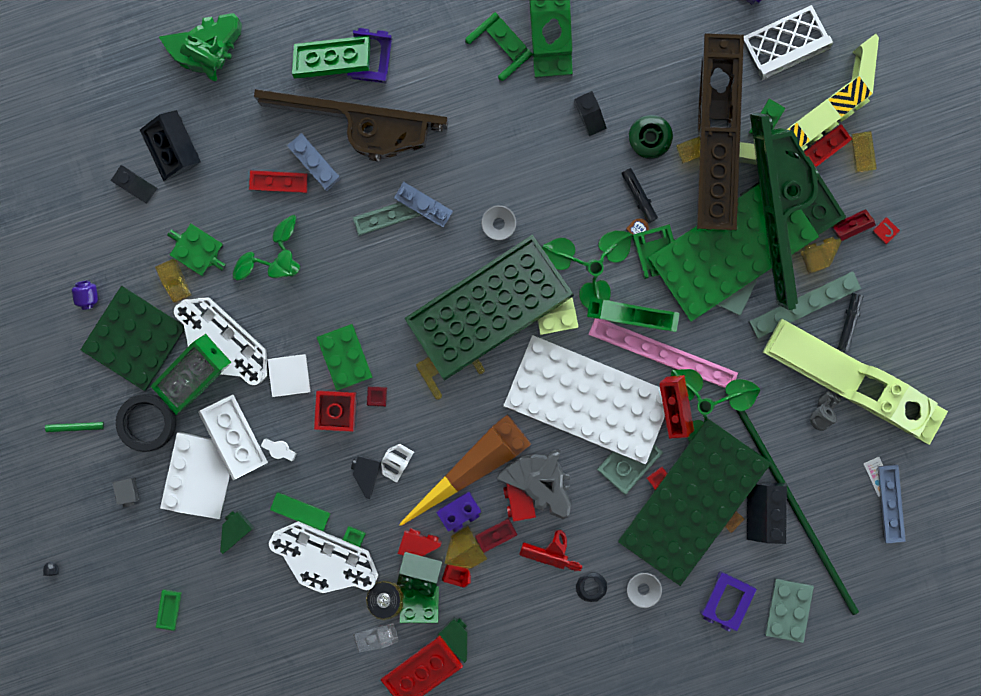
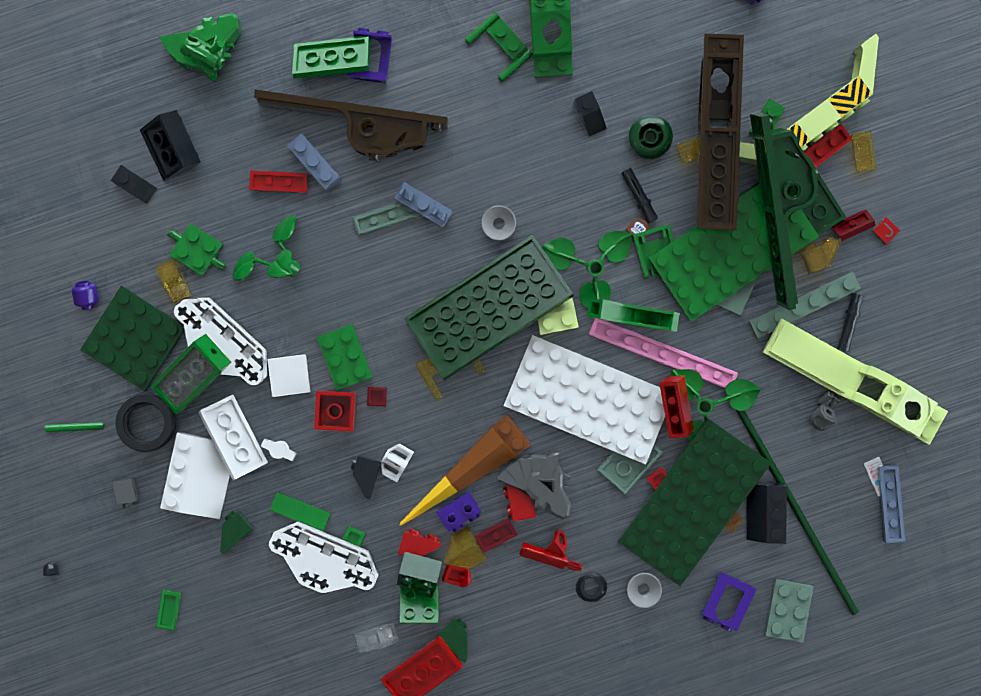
black tile [366,581,404,620] -> none
white fence [744,5,833,80] -> none

